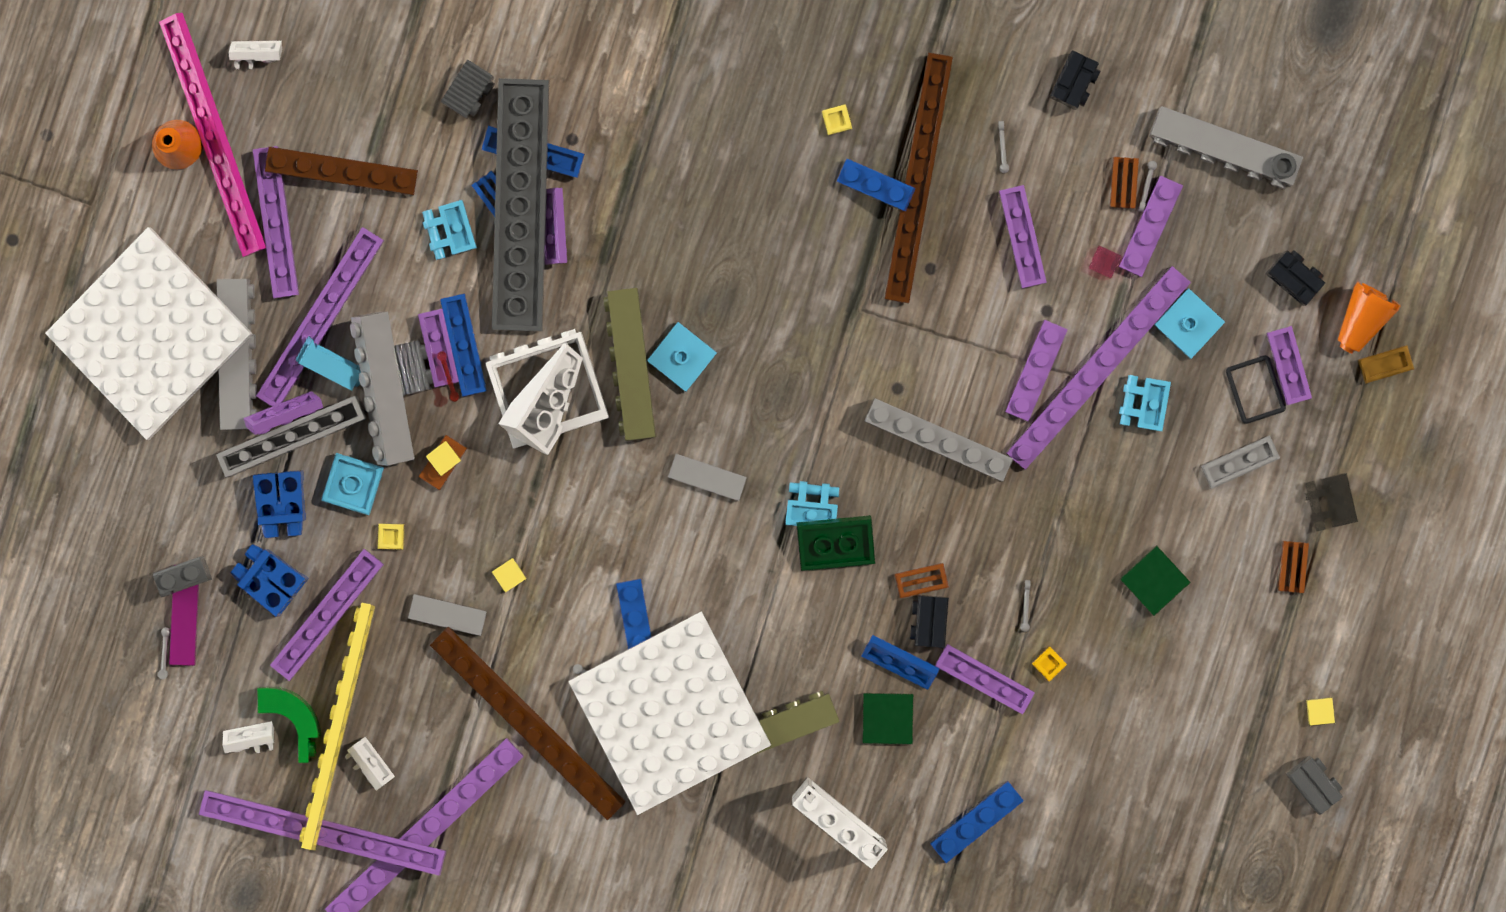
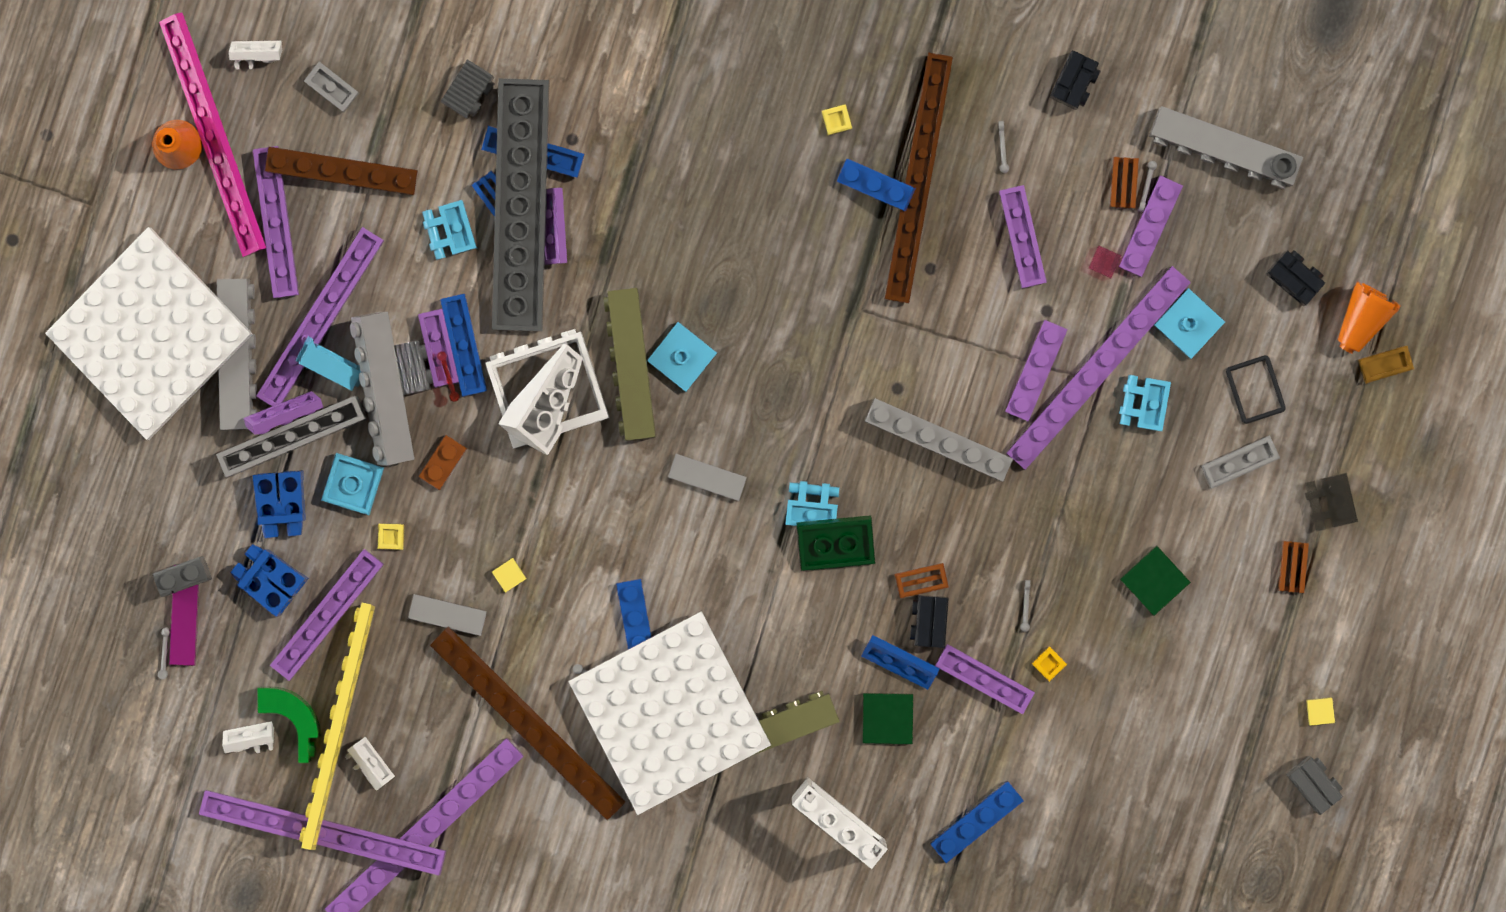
light yellow tile [426,441,461,476] -> none
medium lavender plate [1266,326,1312,405] -> none
none -> light grey plate [304,62,359,112]

